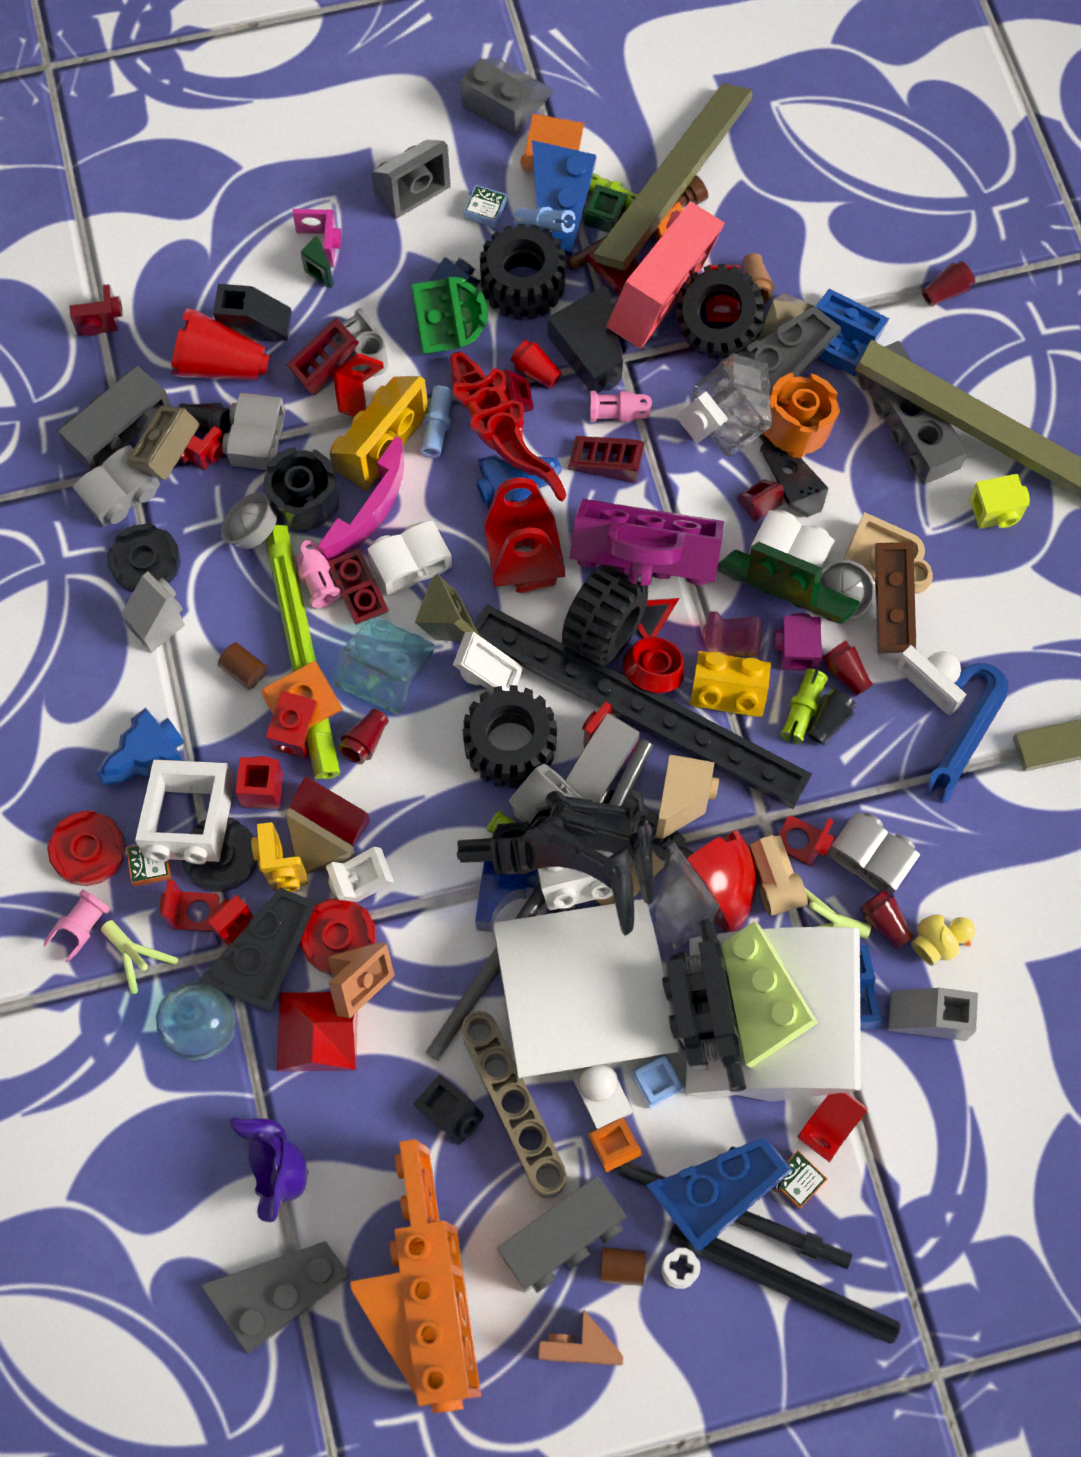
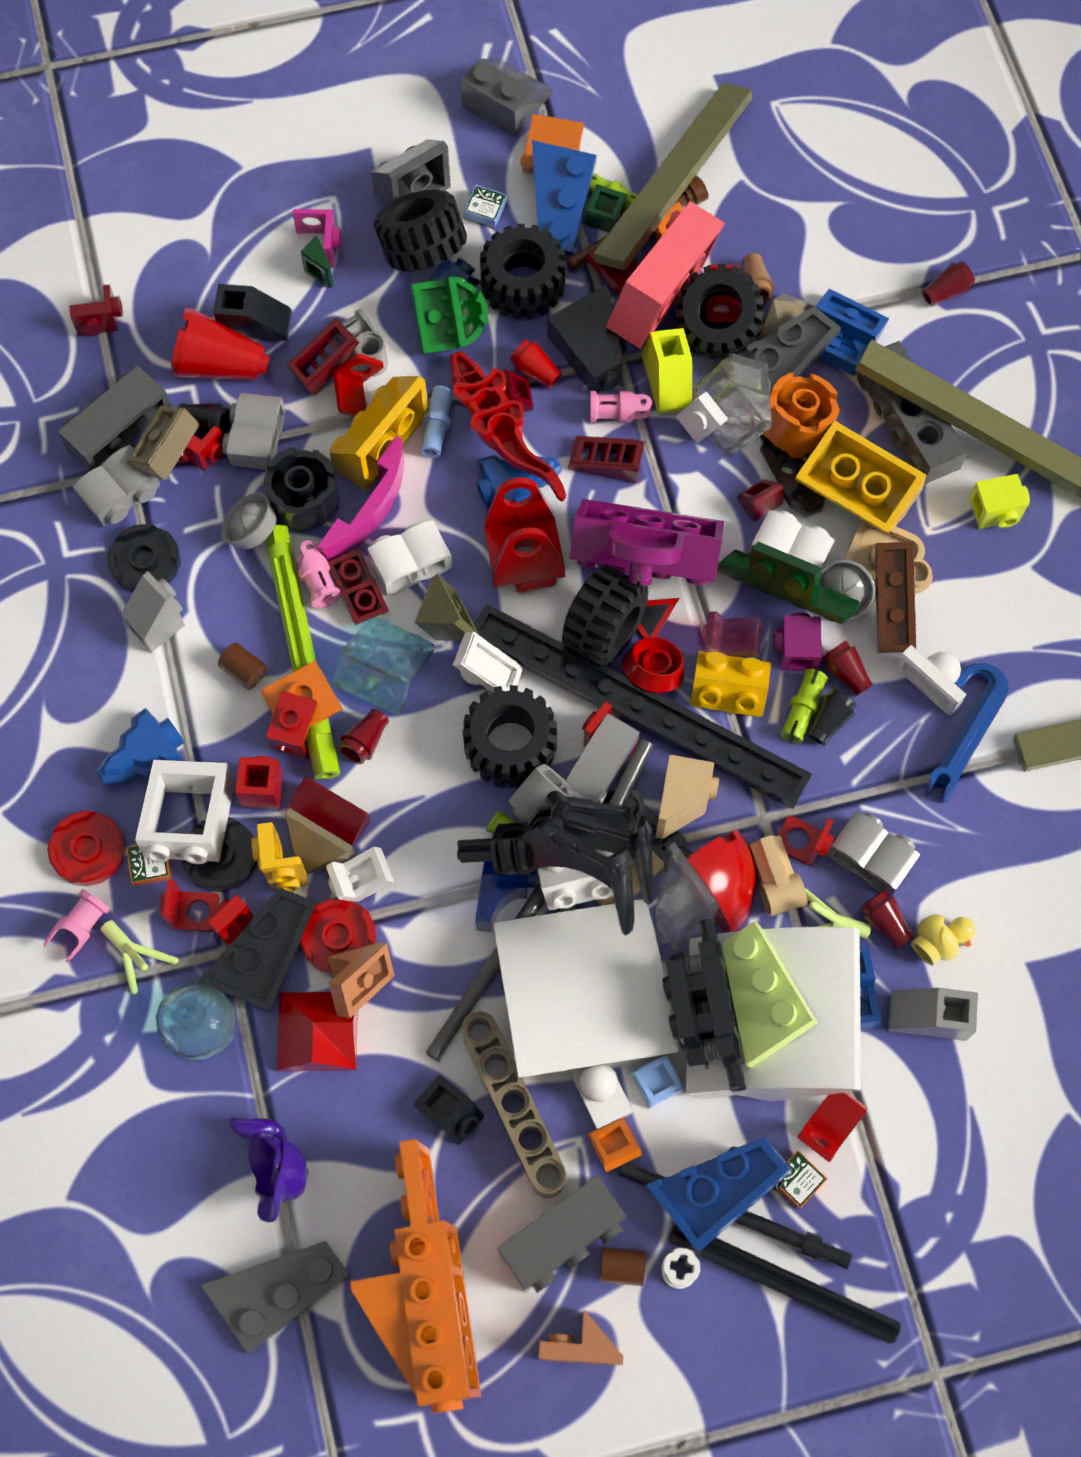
light blue pin [514,207,575,233] -> none
none -> black tyre [374,189,467,272]
none -> neon yellow slope [641,328,692,414]
none -> yellow slope [795,420,927,535]

